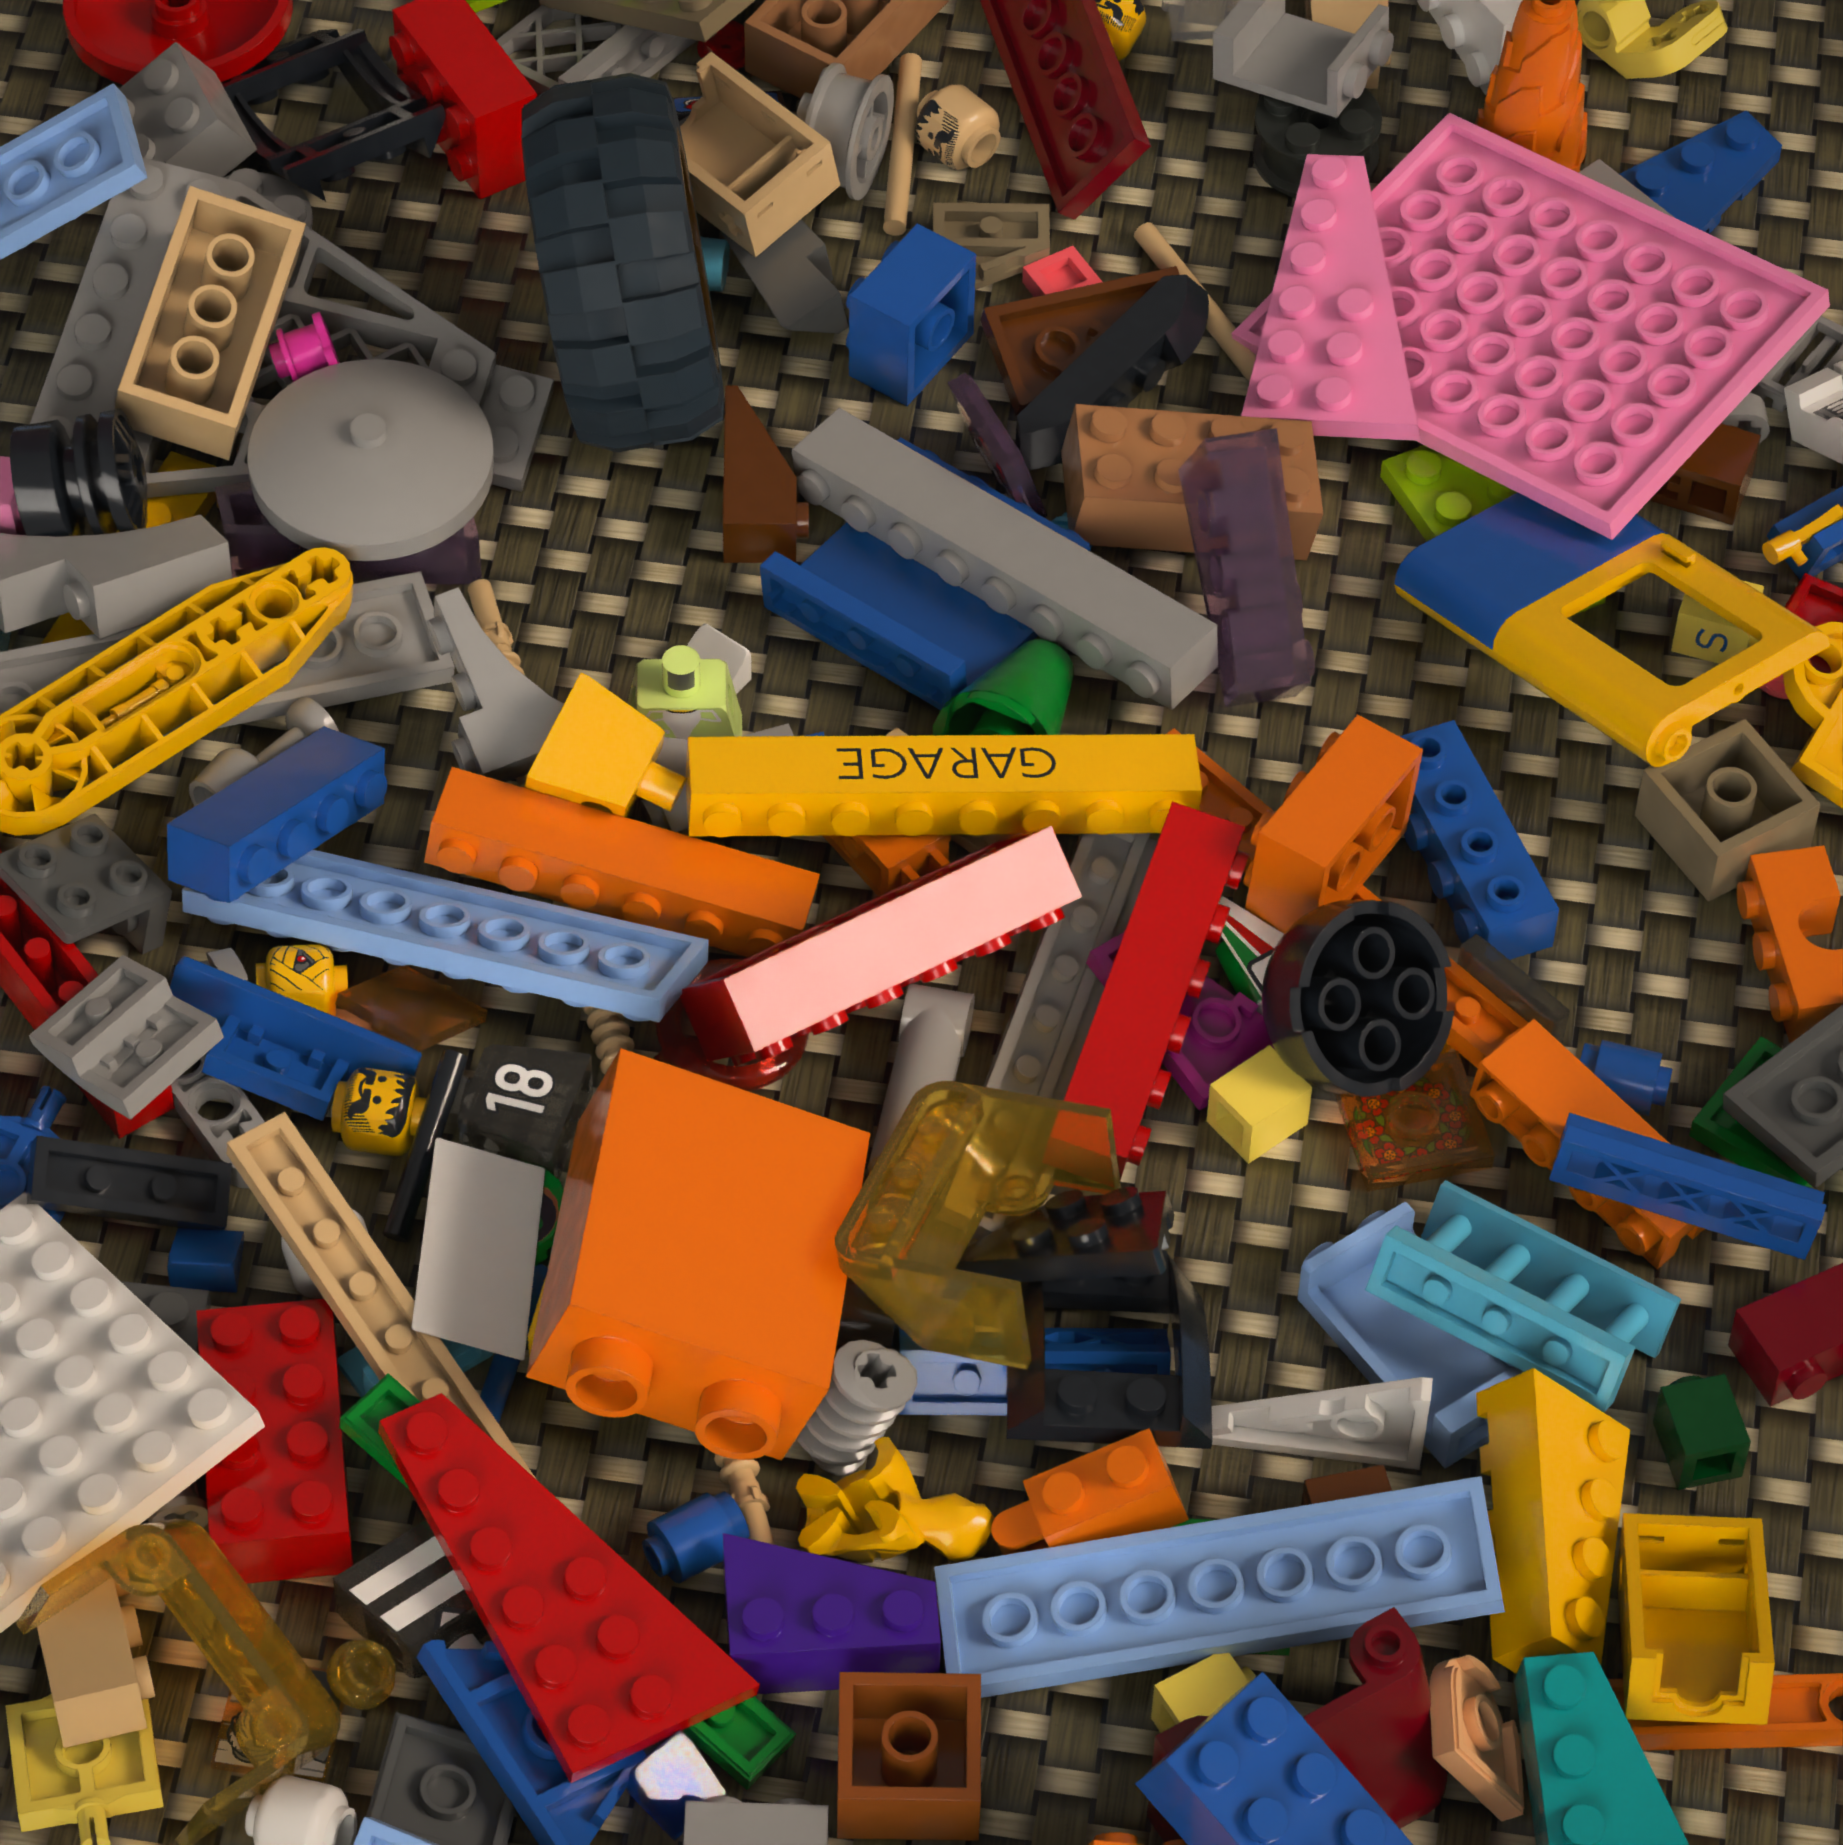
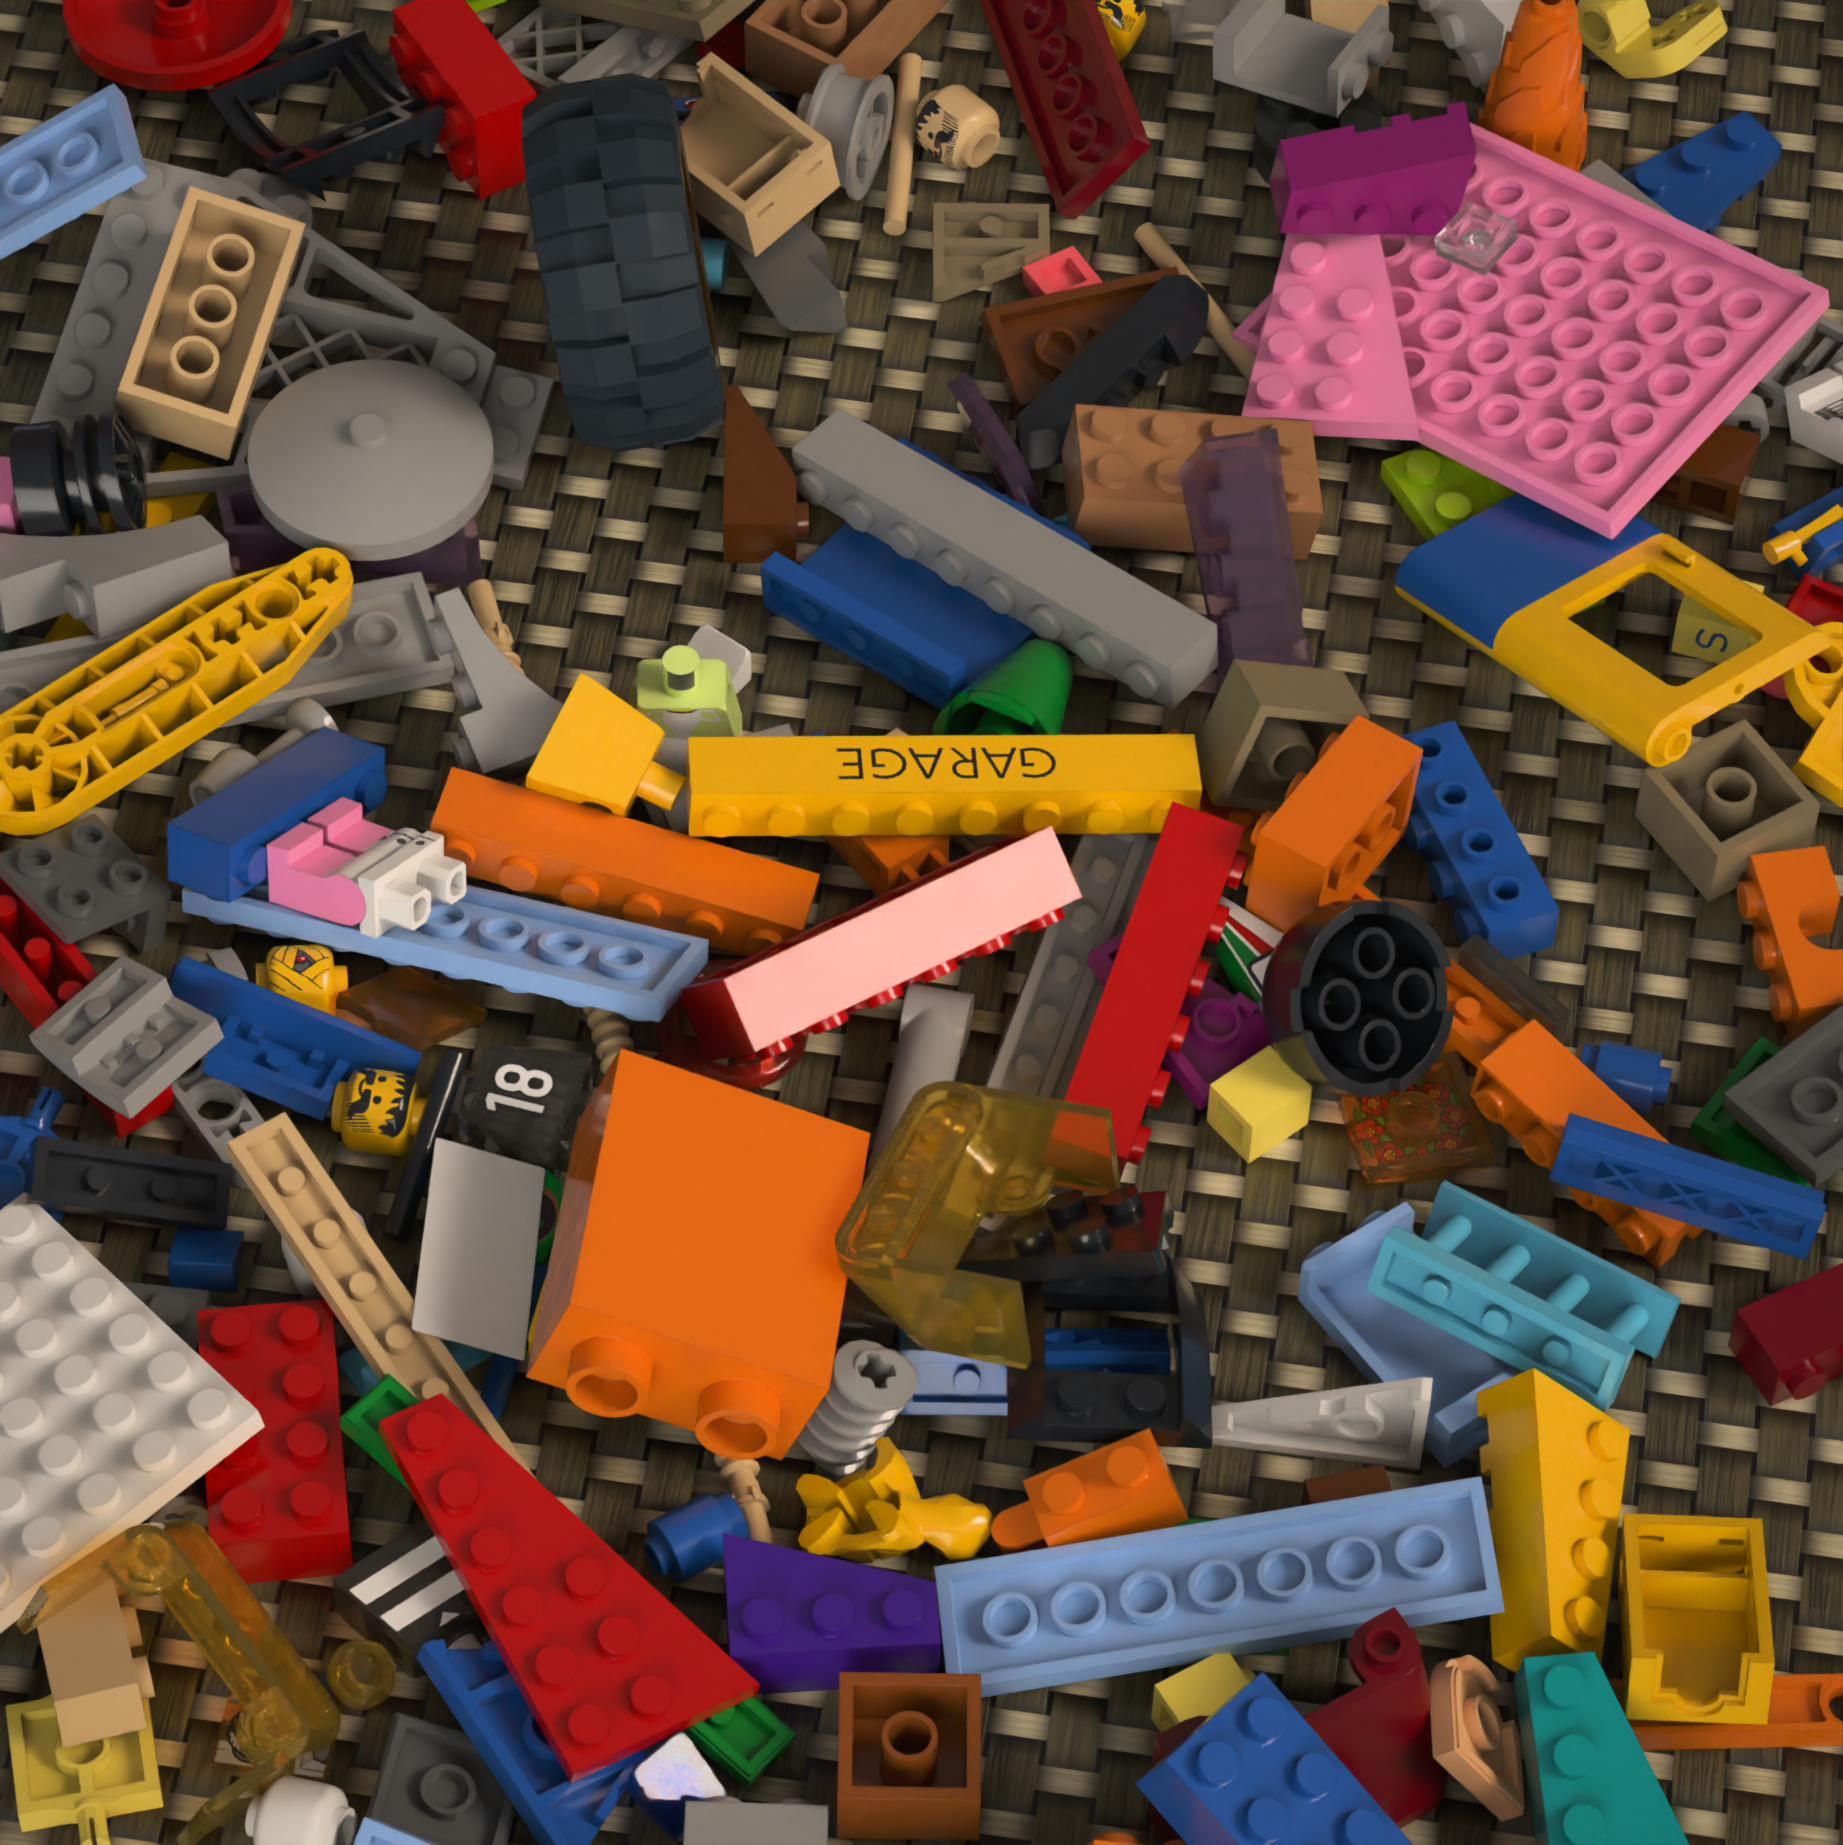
light grey brick [119,42,257,177] -> none
dark pink brick [268,311,340,382] -> none
blue brick [846,223,976,406] -> none
dark green brick [1653,1374,1751,1490] -> none
none -> hips [267,797,467,939]
none -> dark tan brick [1196,659,1370,811]
none -> magenta wedge [1269,101,1477,235]
none -> clear plate [1434,201,1519,276]

